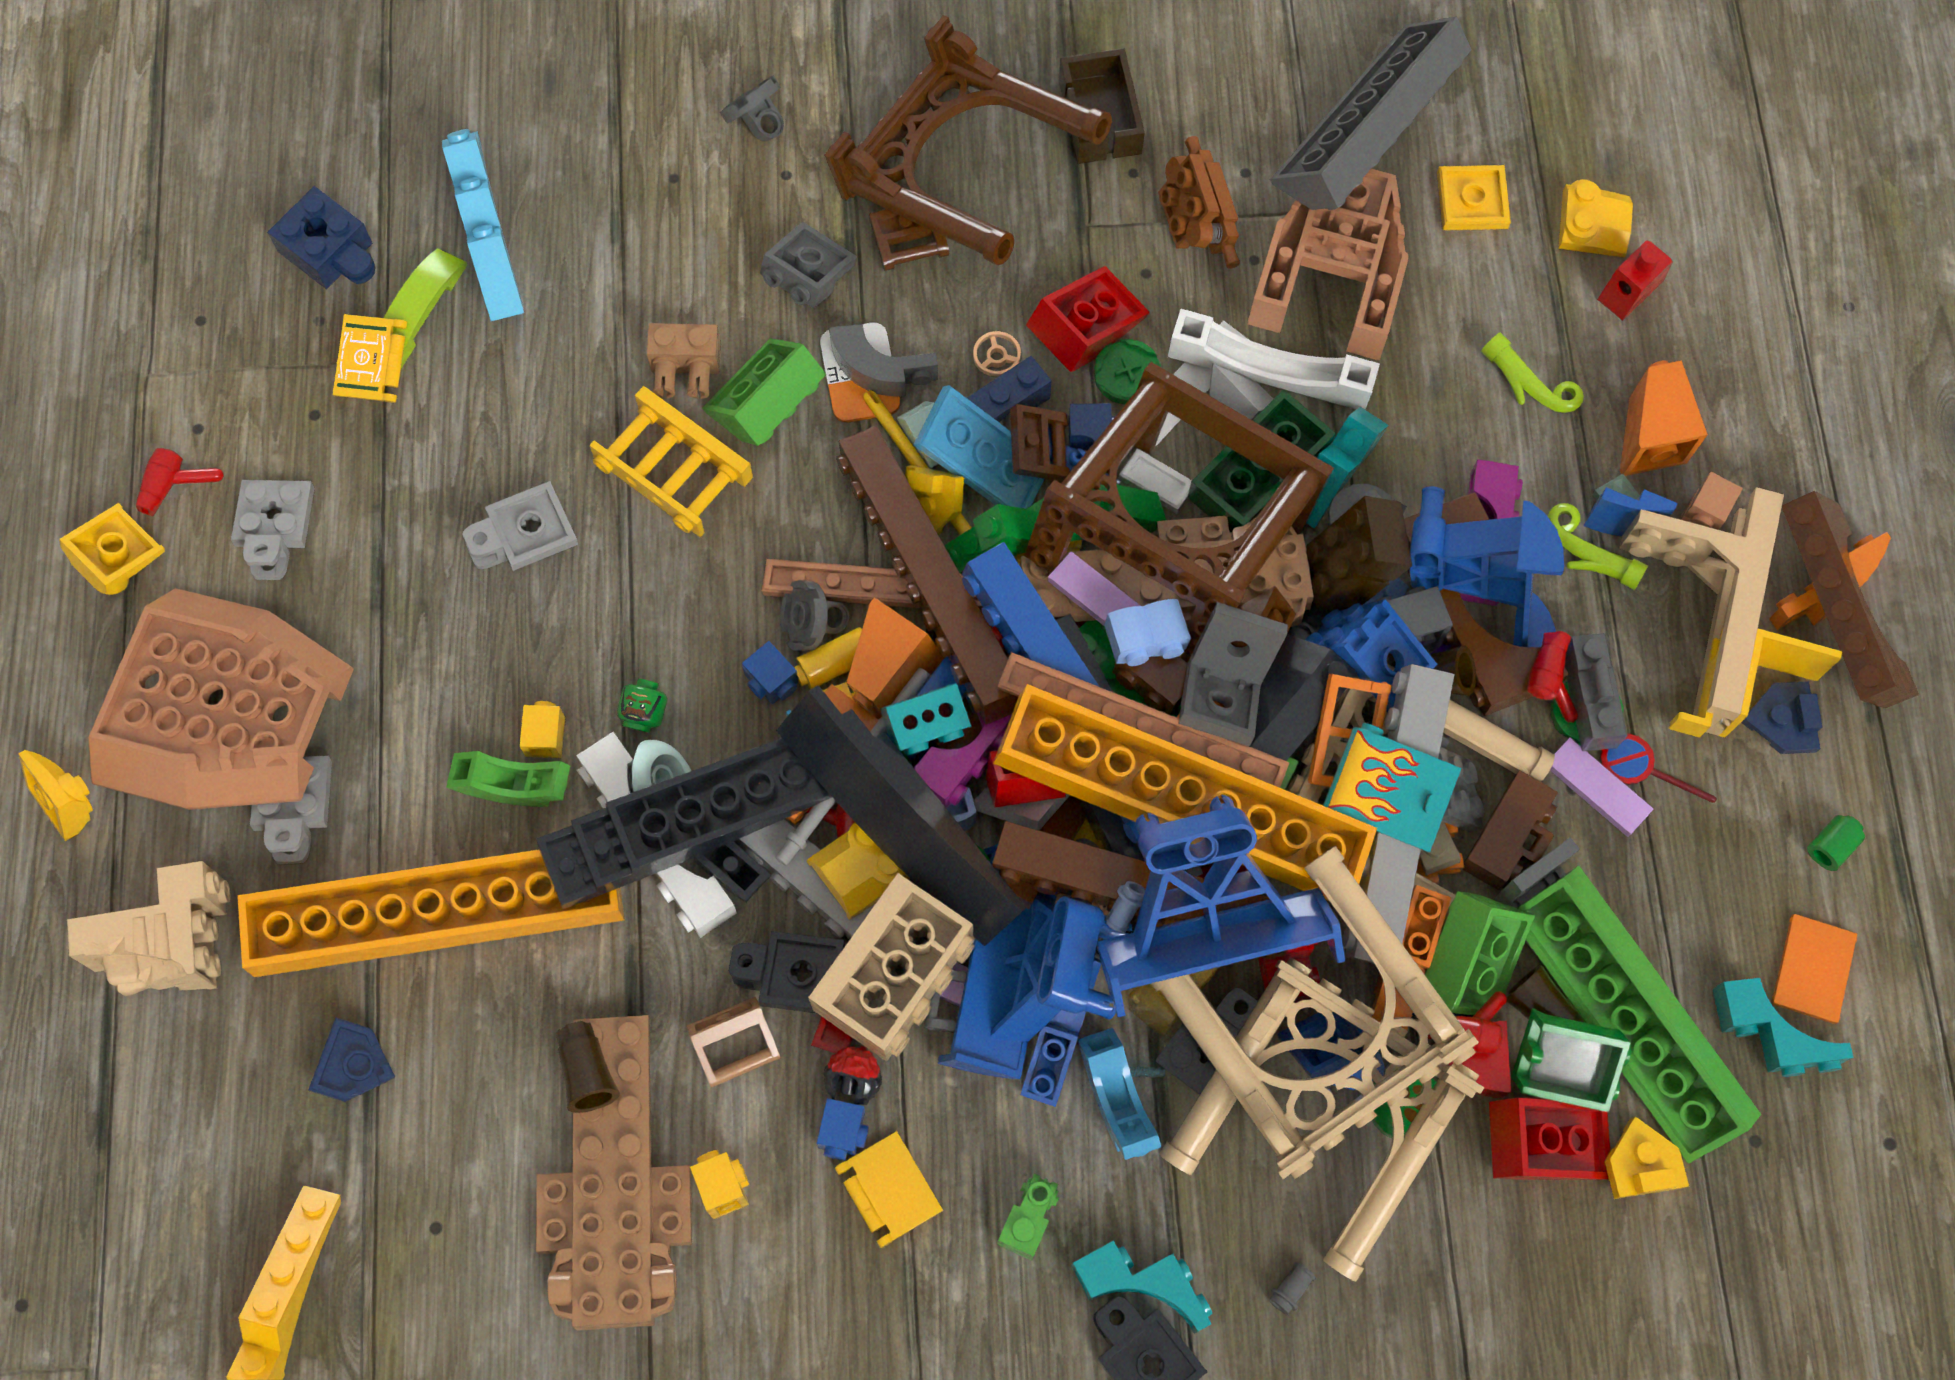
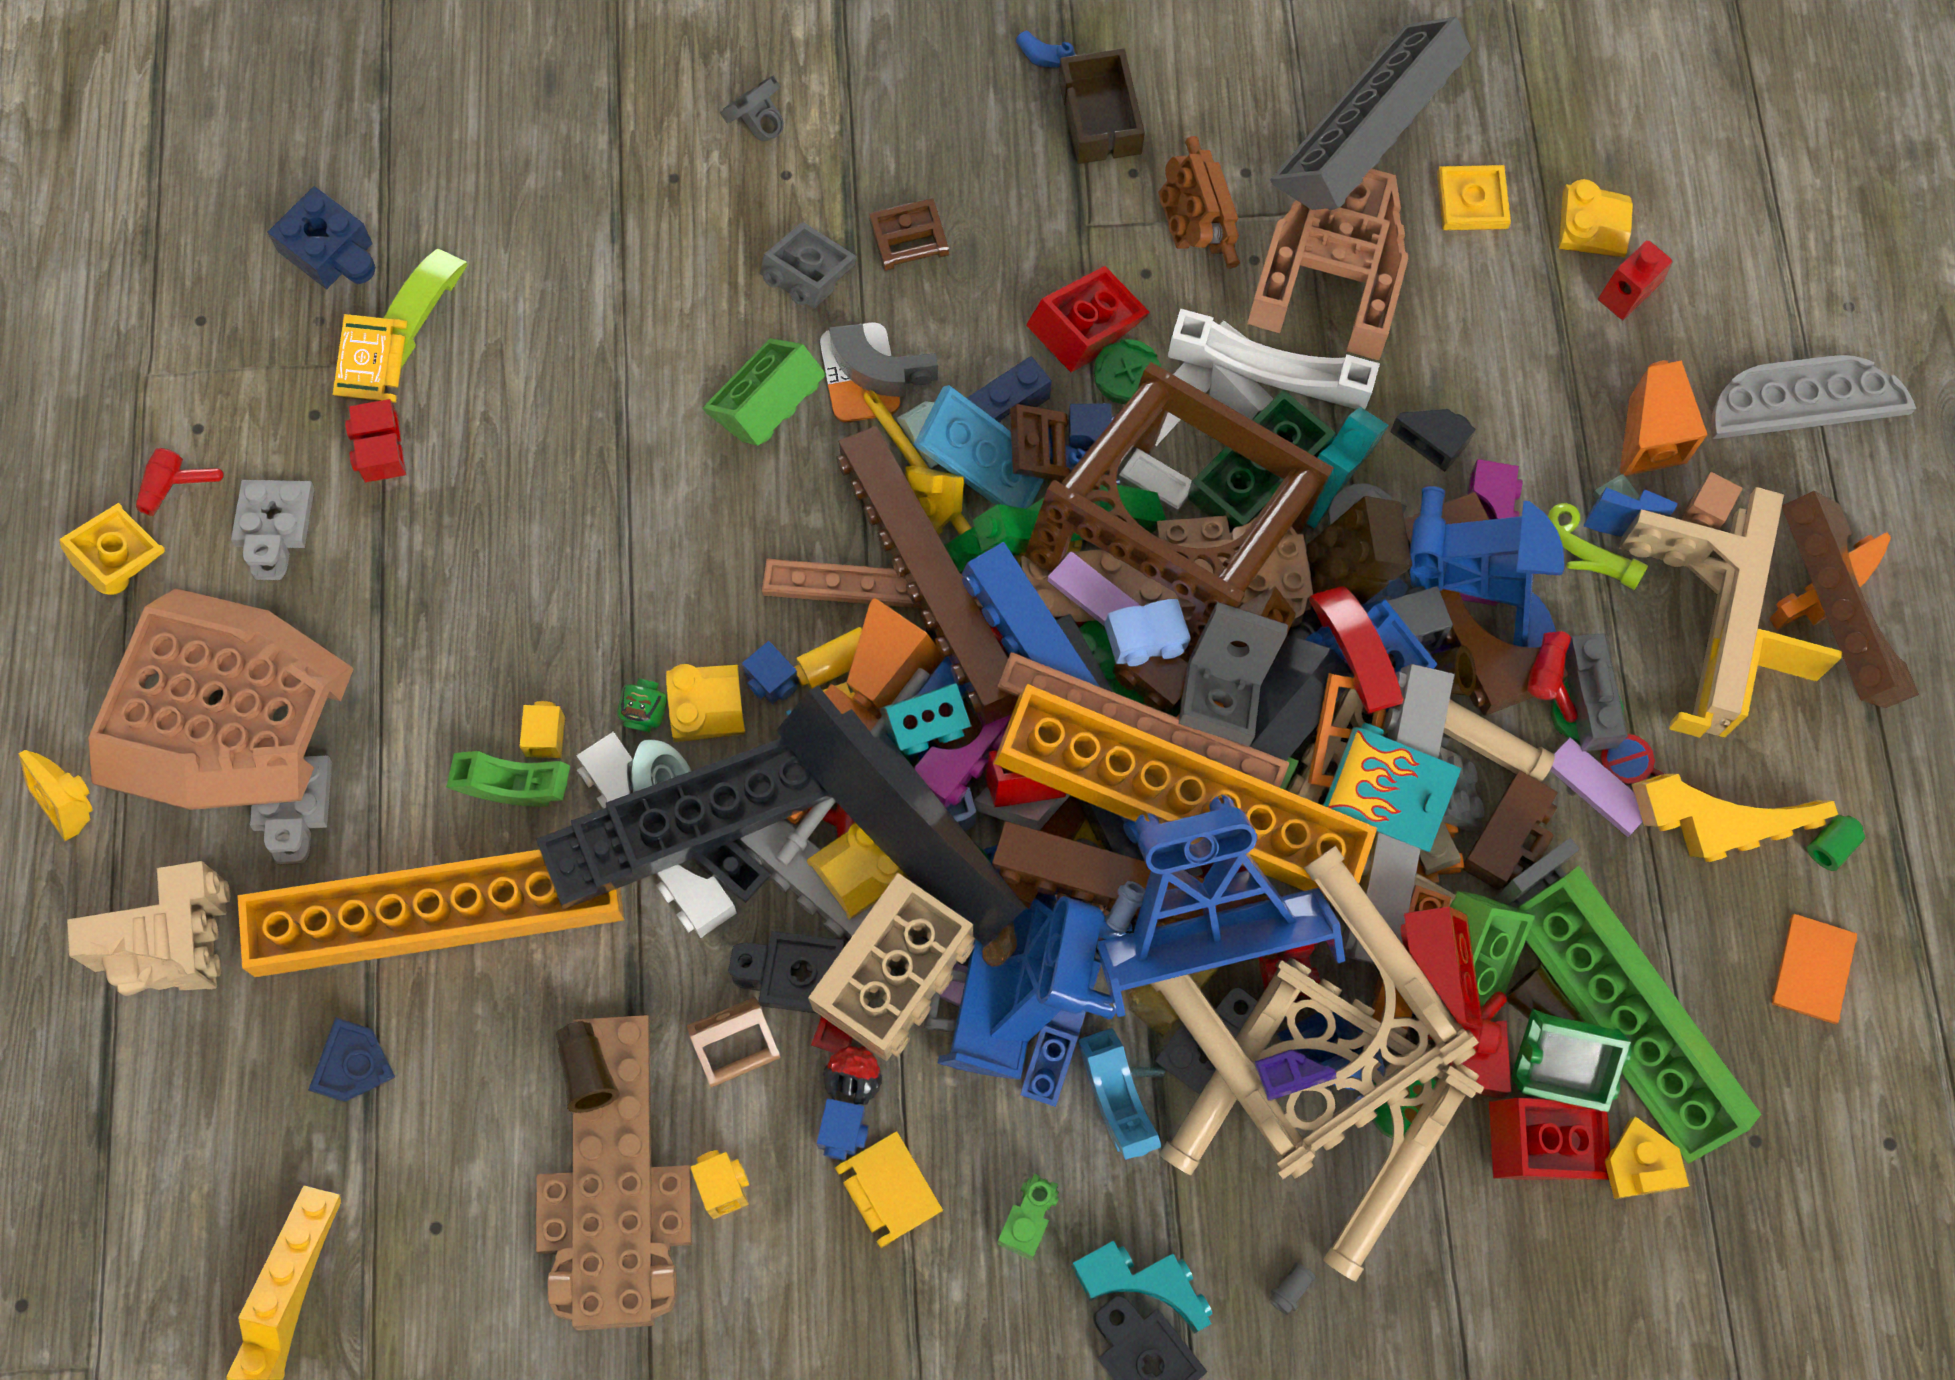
medium azure arch [442,129,524,321] -> none
light grey plate [462,481,578,571] -> none
yellow fence [590,386,753,537] -> none
medium nougat brick [647,323,721,399] -> none
dark grey tile [780,580,849,651] -> none
reddish brown arch [824,15,1112,265] -> none
light nougat piece [973,331,1021,377] -> none
lime plant [1481,332,1584,413] -> none
teal arch [1712,978,1854,1077] -> none
dark blue plate [1741,681,1823,754] -> none
none -> red piece [345,399,406,483]
none -> yellow slope [666,664,745,743]
none -> clear orange arm [982,920,1017,966]
none -> blue arm [1016,30,1075,68]
none -> dark purple tile [1255,1049,1337,1101]
none -> red slope [1309,586,1404,714]
none -> black slope [1390,409,1476,472]
none -> red slope [1401,907,1483,1029]
none -> yellow arch [1632,774,1838,862]
none -> light grey plate [1711,355,1916,439]

